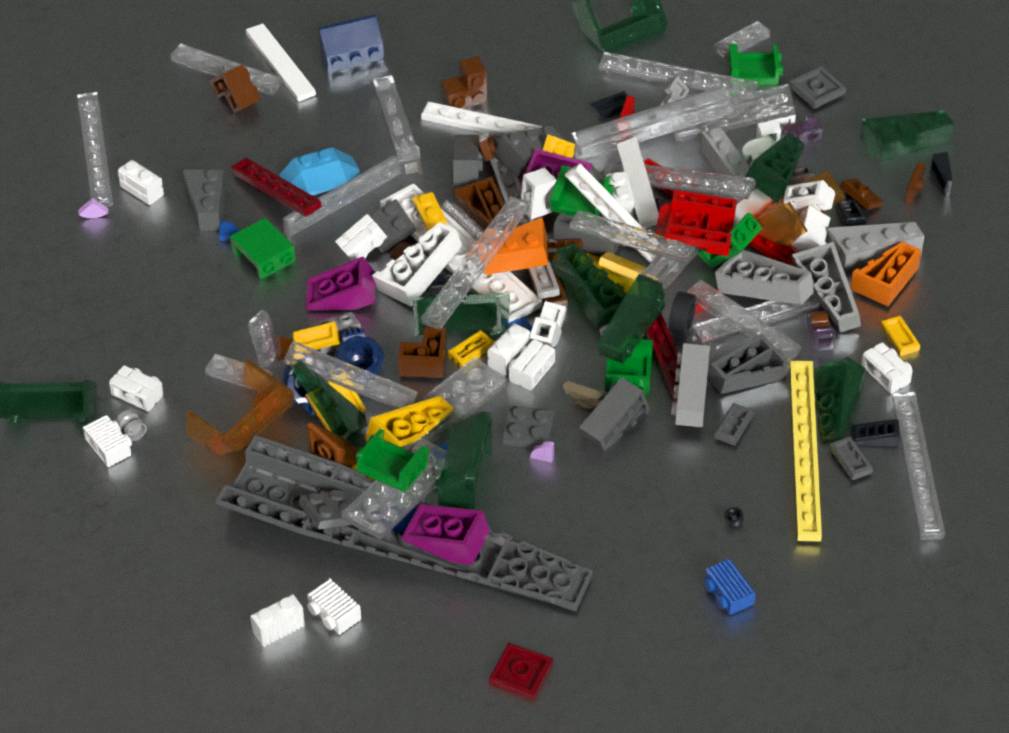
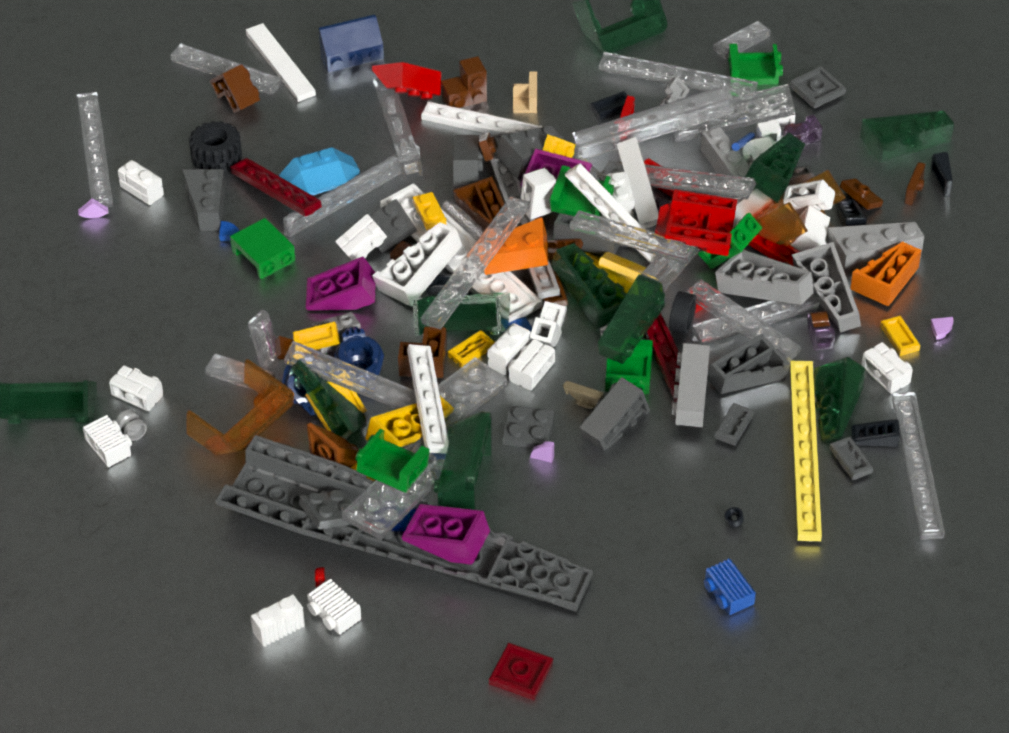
none -> black tyre [189,121,242,173]
none -> red tile [315,567,325,588]
none -> red slope [372,62,441,100]
none -> white tile [407,344,450,454]
none -> tan panel [513,72,537,113]
none -> blue bar [732,132,755,151]
none -> lavender tile [931,317,953,340]

